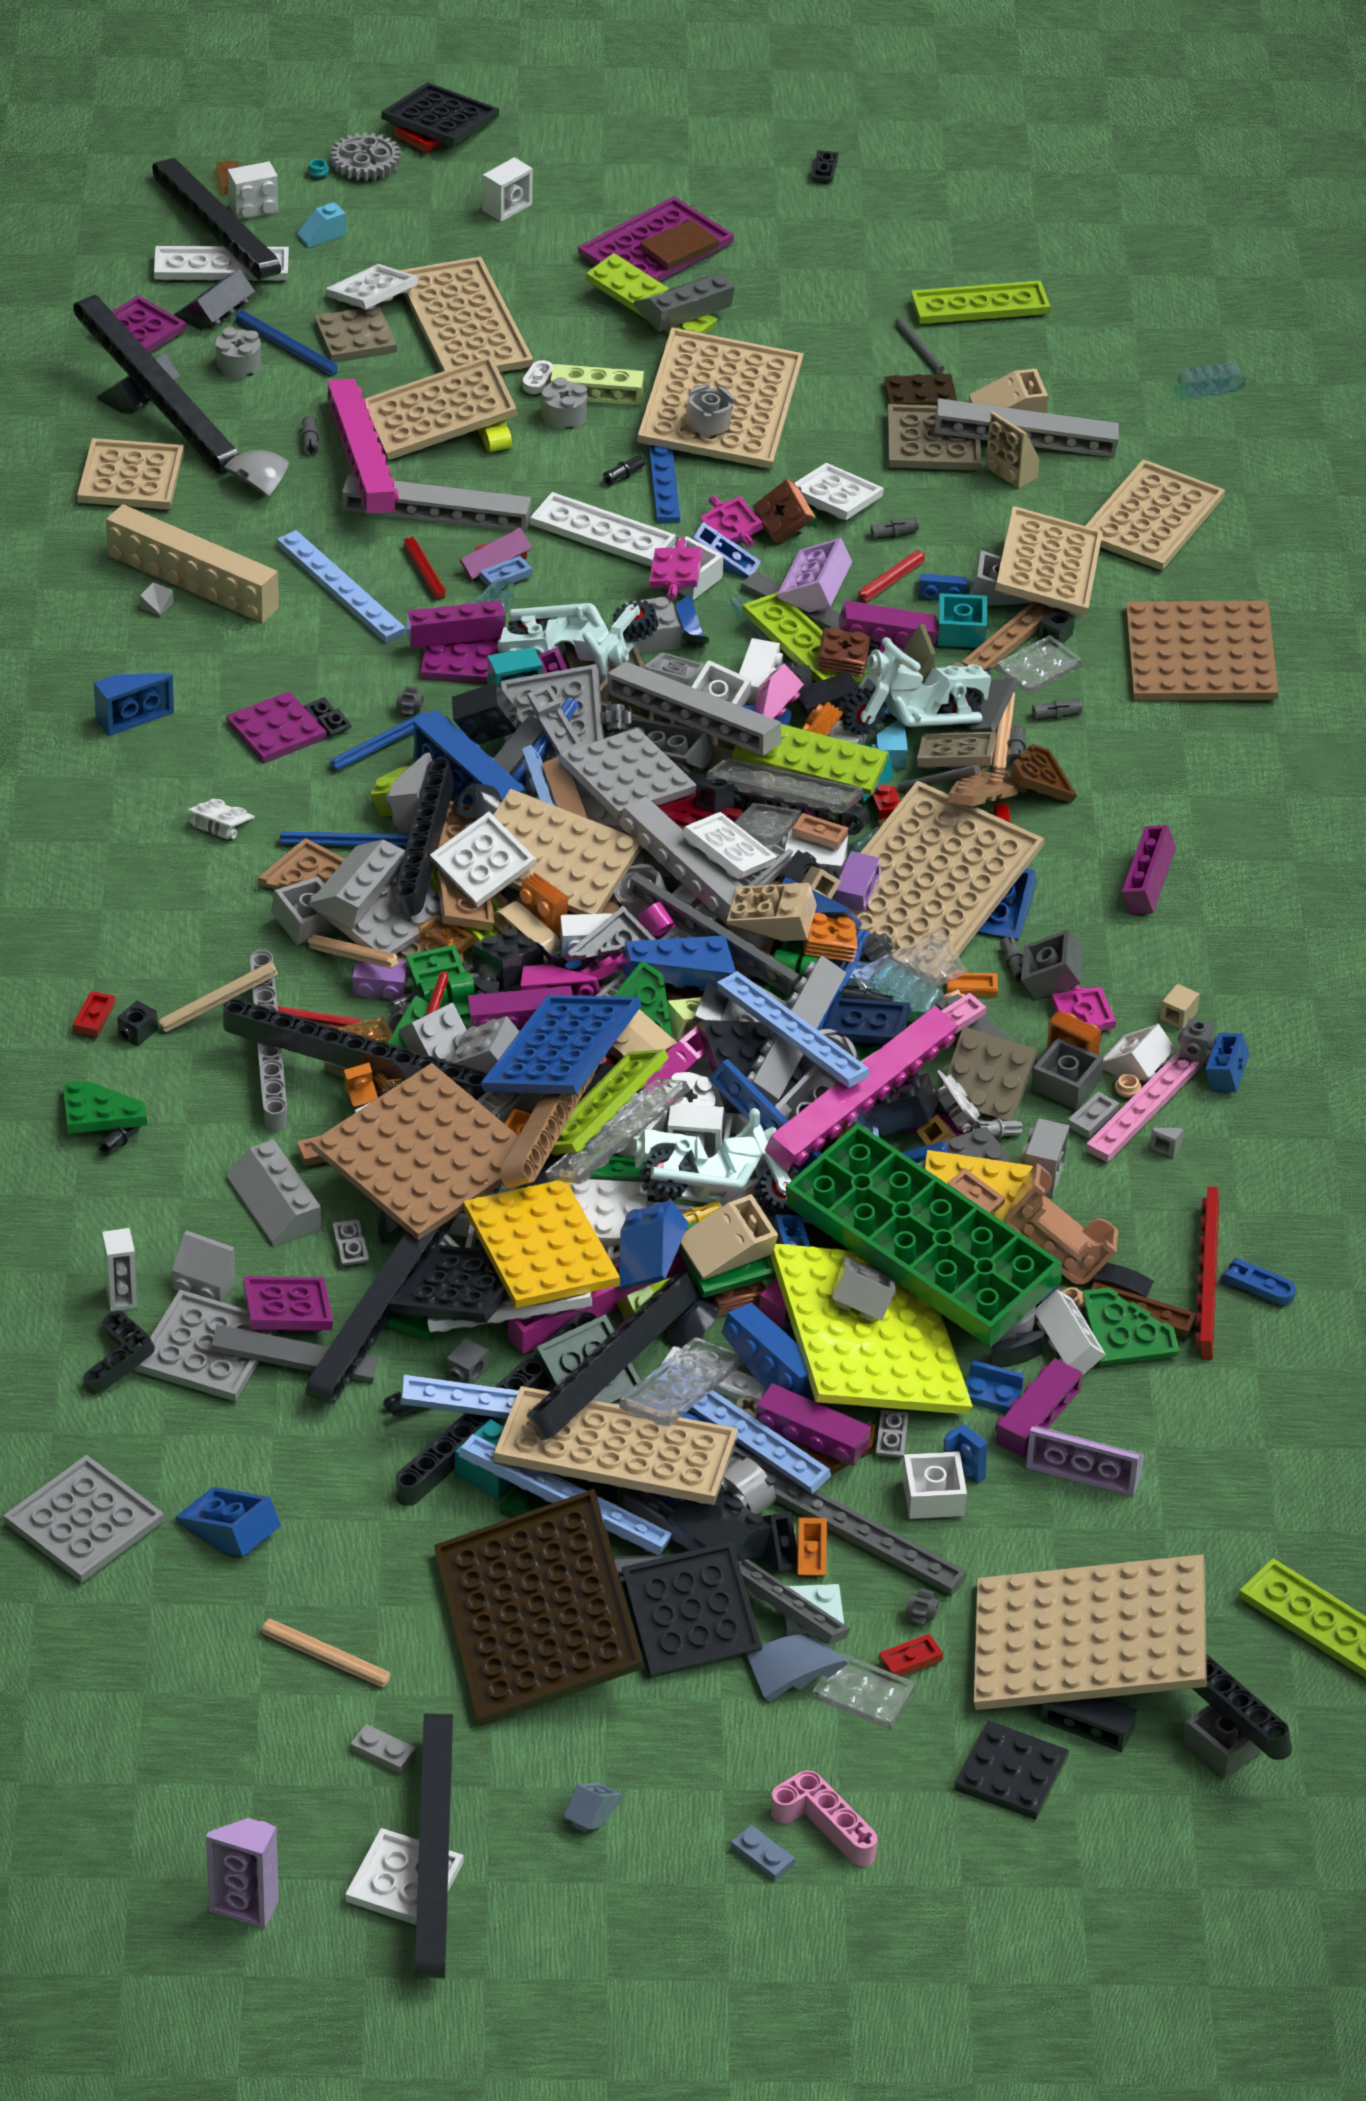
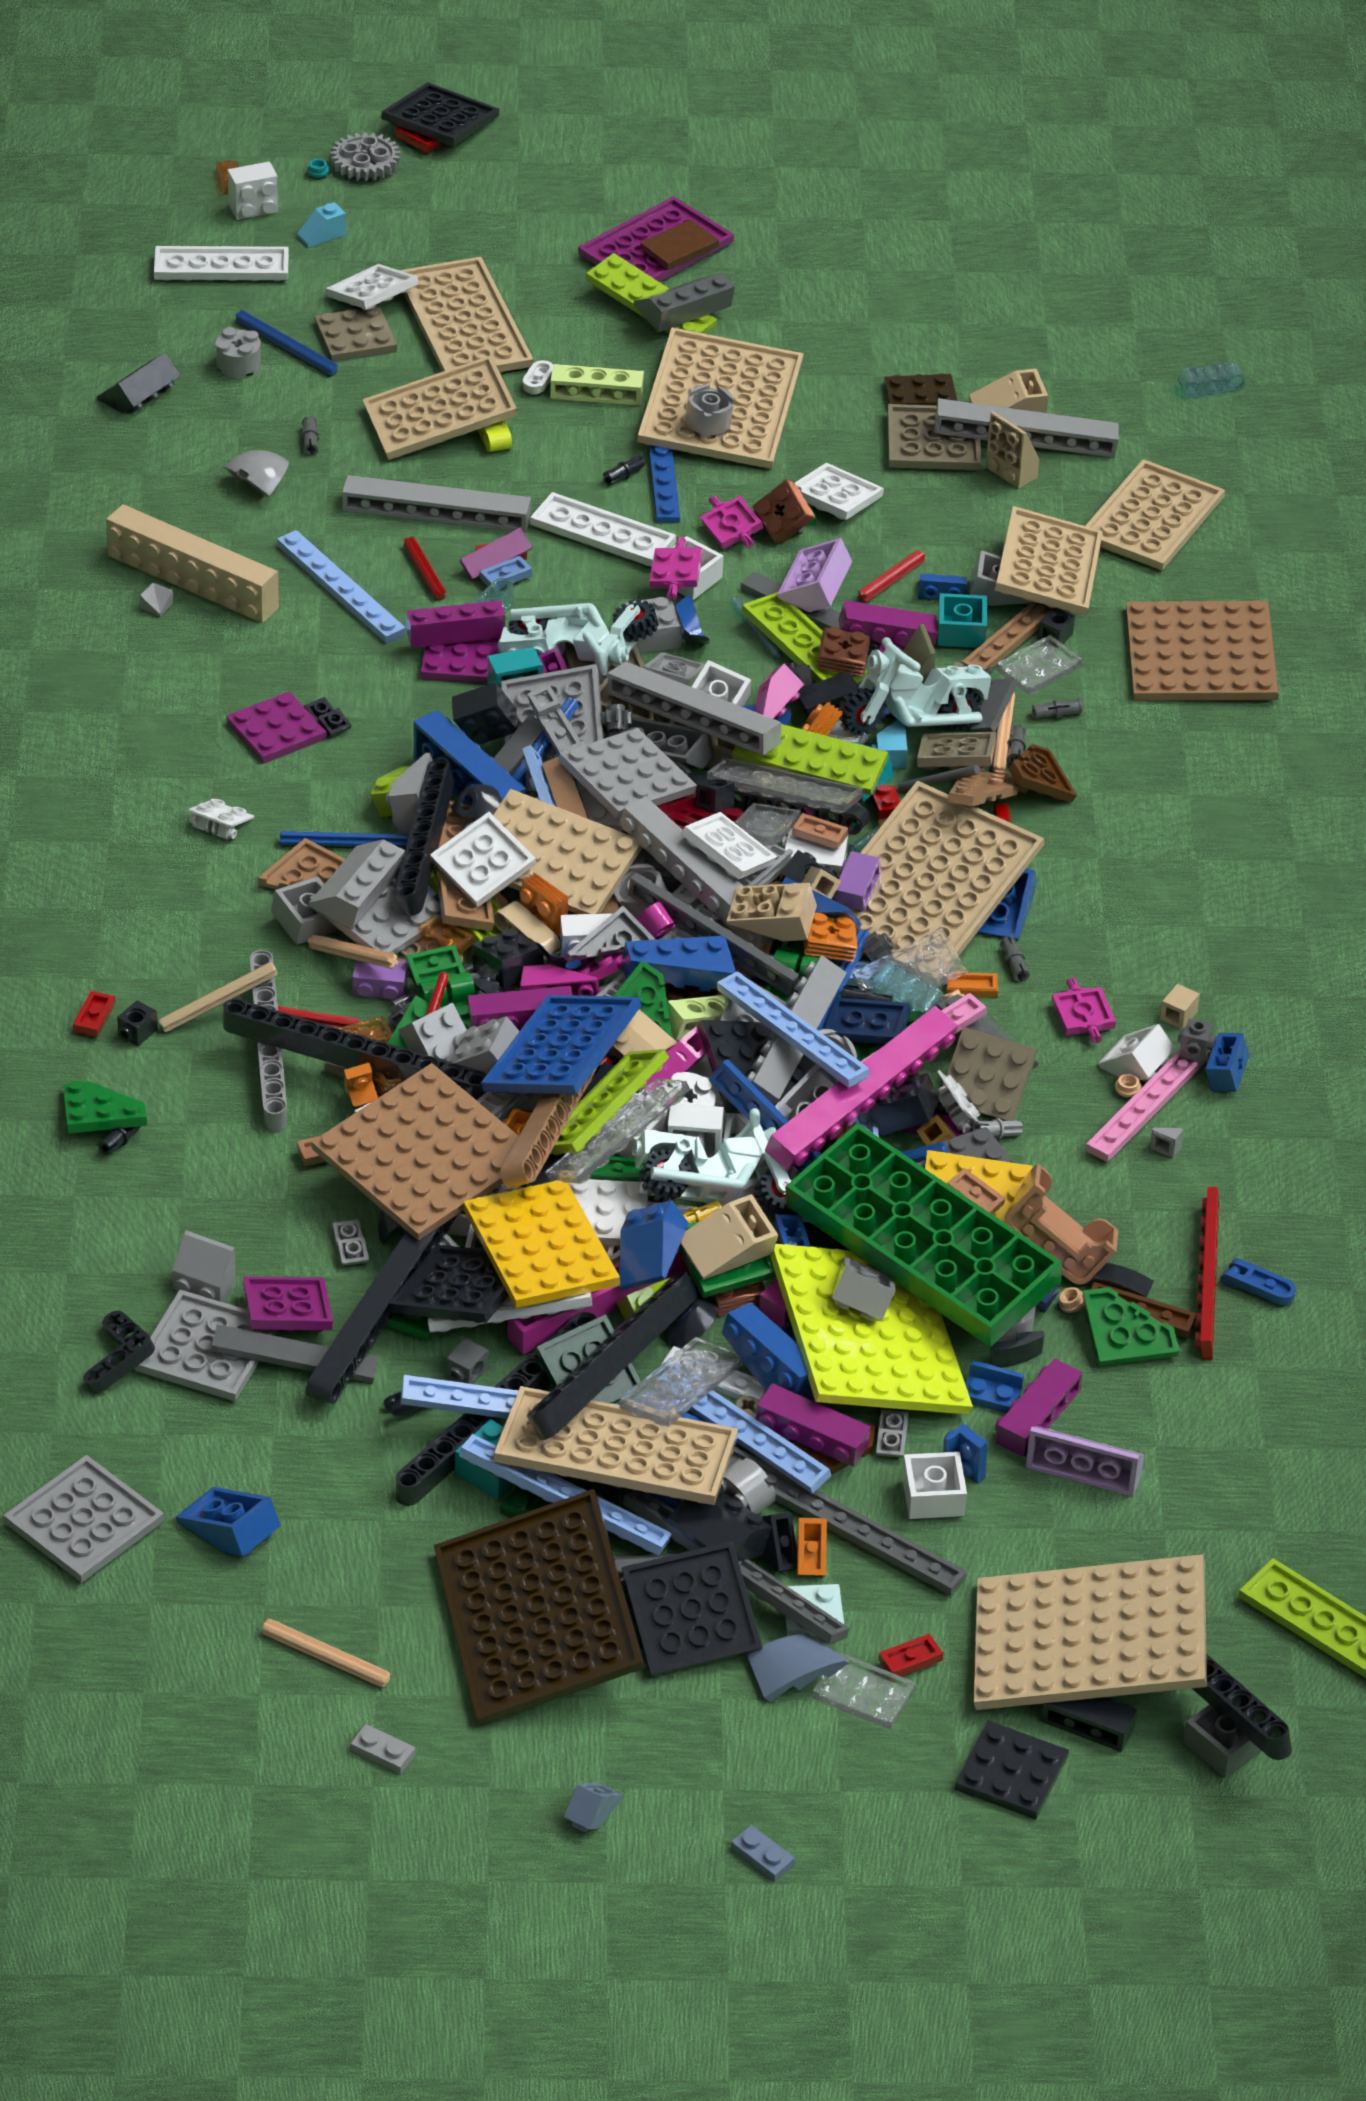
black beam [73,295,239,473] -> none
tan plate [77,438,184,509] -> none
blue slope [94,673,174,736] -> none
white brick [102,1228,138,1312] -> none
magenta plate [112,295,186,353] -> none
black beam [152,158,281,280] -> none
slope [174,269,255,330] -> none
lavender slope [206,1818,279,1928] -> none
light grey slope [226,1139,321,1246] -> none
dark pink brick [327,379,399,514] -> none
blue axle [329,712,429,771] -> none
white plate [345,1828,464,1925] -> none
dark grey gear [396,686,424,716] -> none
black beam [414,1713,453,1979] -> none
white brick [483,157,533,222] -> none
light grey brick [541,377,587,430] -> none
slope [691,522,761,579] -> none
black slope [692,982,729,1023] -> none
white brick [739,638,783,705] -> none
bright pink beam [771,1770,877,1867] -> none
black slope [811,150,839,182] -> none
dark grey pin [870,516,919,539] -> none
dark grey bar [895,317,945,374] -> none
dark grey gear [906,1589,939,1625] -> none
lime plate [911,281,1050,324] -> none
dark grey brick [1021,929,1083,1000] -> none
light grey brick [1021,1118,1070,1198] -> none
dark grey brick [1031,1038,1104,1110] -> none
white brick [1035,1290,1106,1376] -> none
orange brick [1046,1010,1101,1055] -> none
light grey plate [1067,1092,1119,1139] -> none
magenta brick [1122,825,1176,915] -> none

